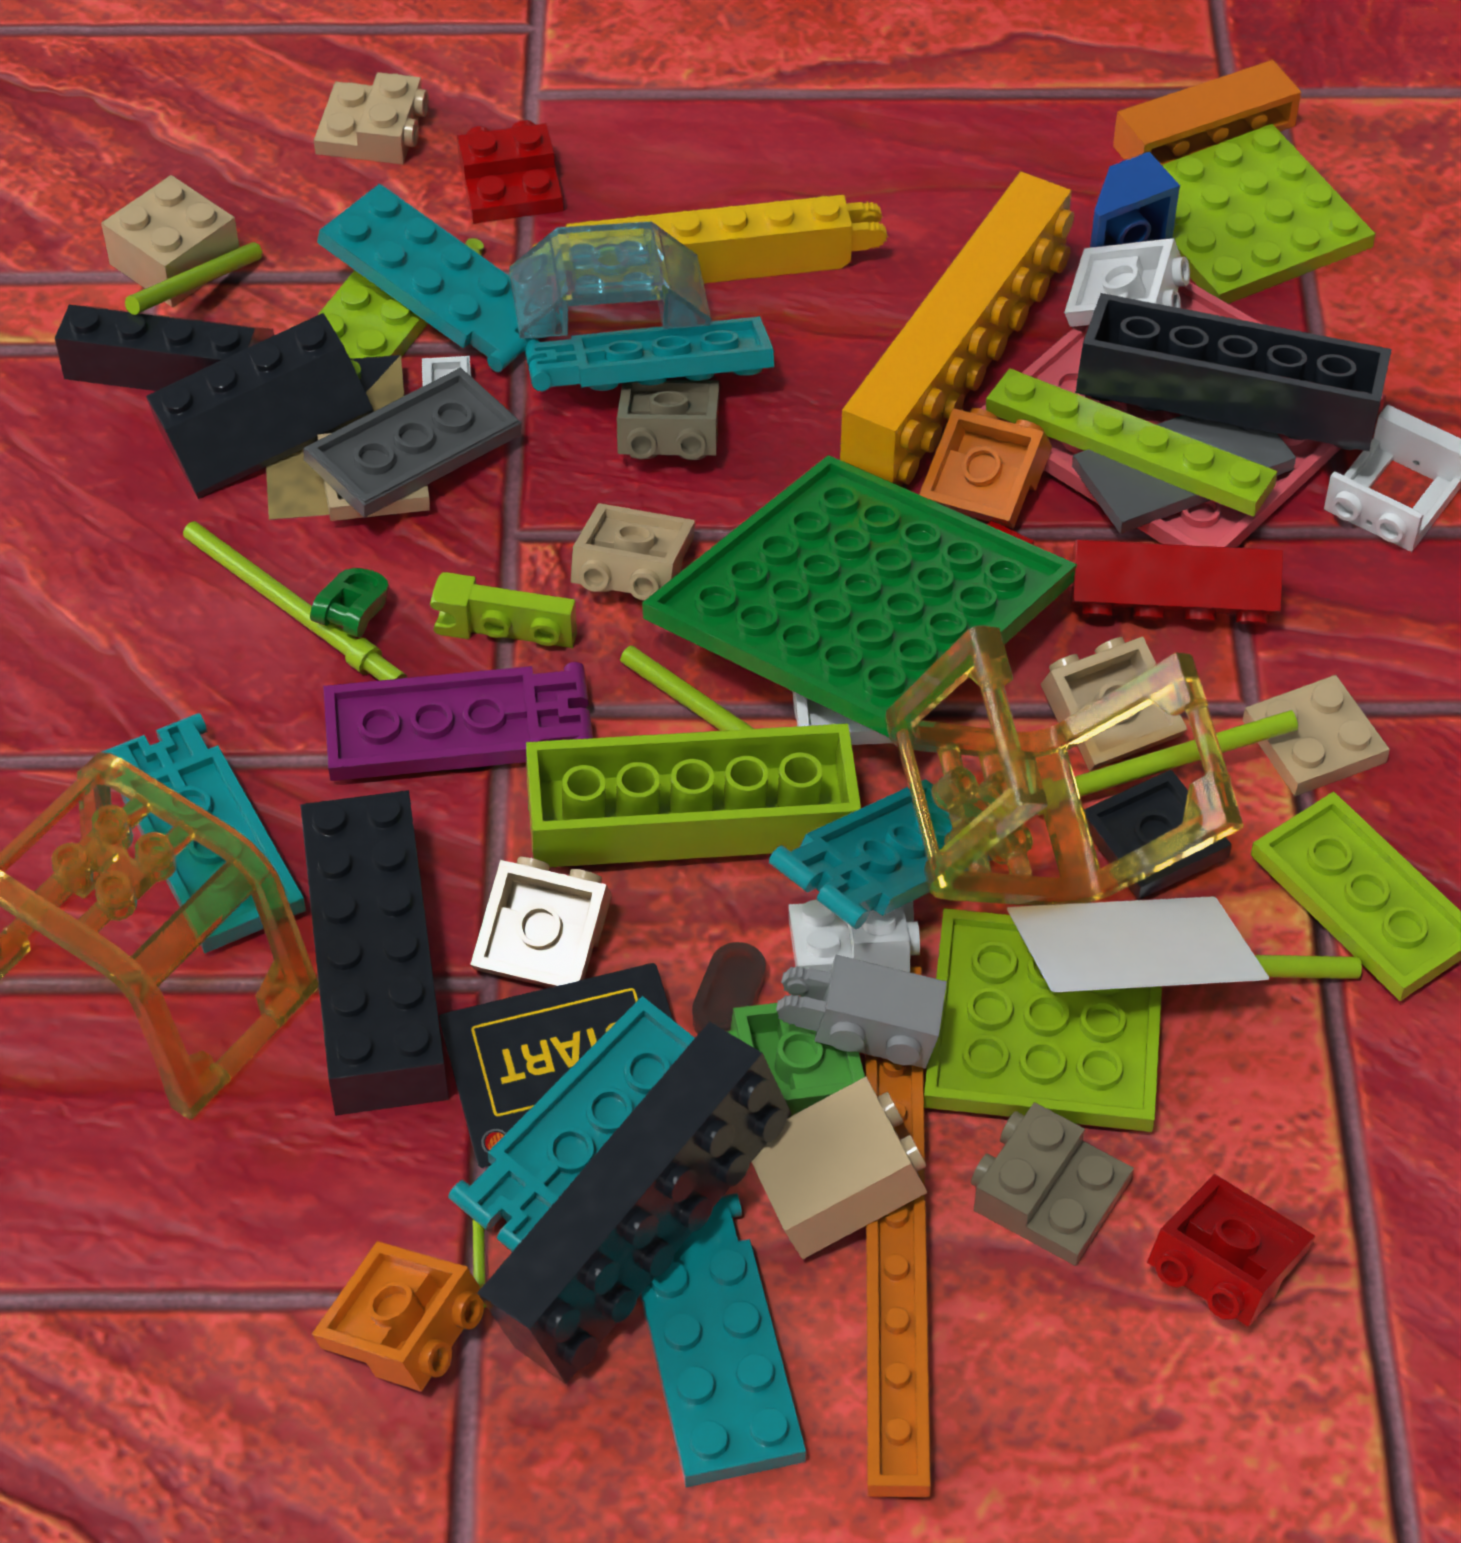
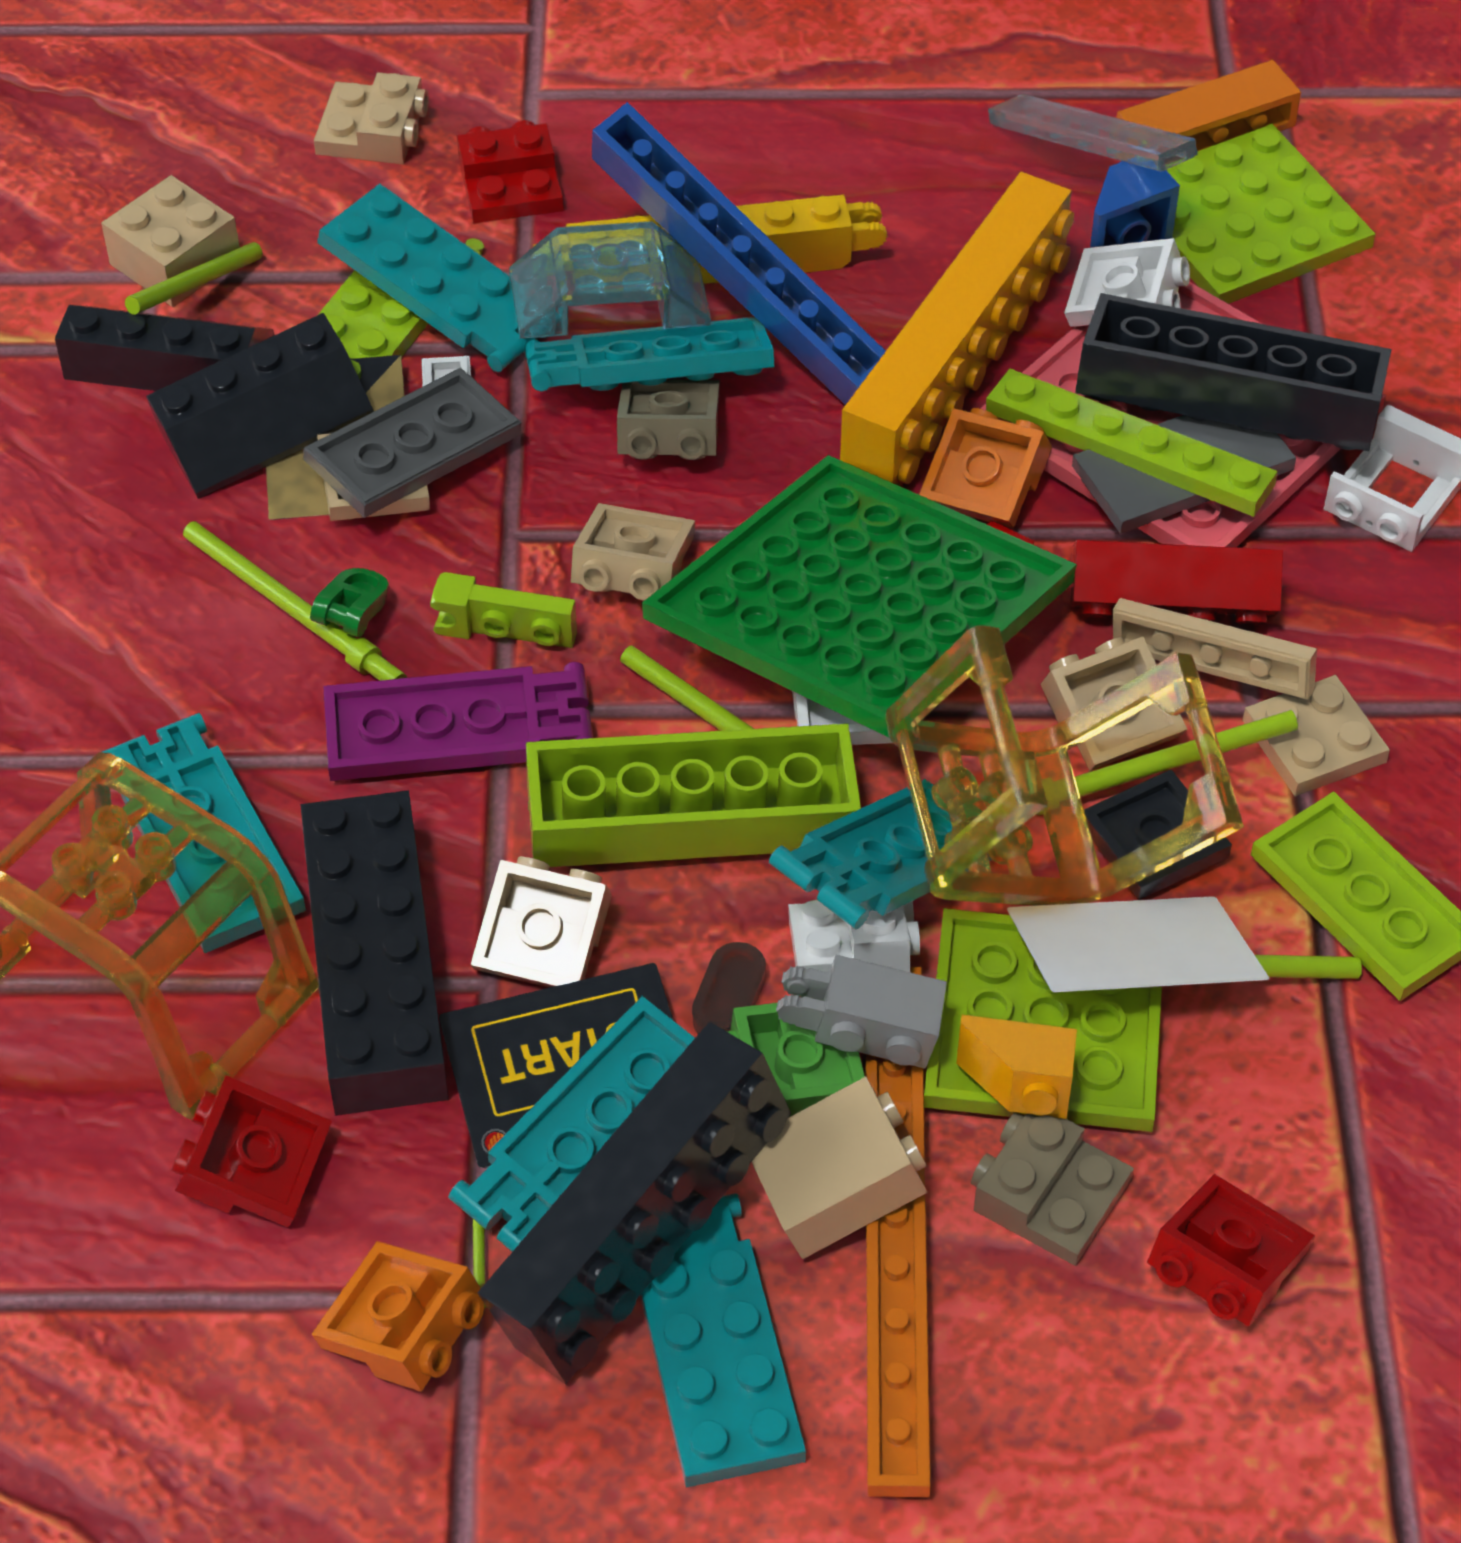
none -> red plate [171,1075,332,1228]
none -> blue brick [592,102,886,405]
none -> light orange slope [956,1015,1077,1119]
none -> clear light blue tile [988,94,1197,172]
none -> tan tile [1113,598,1317,700]

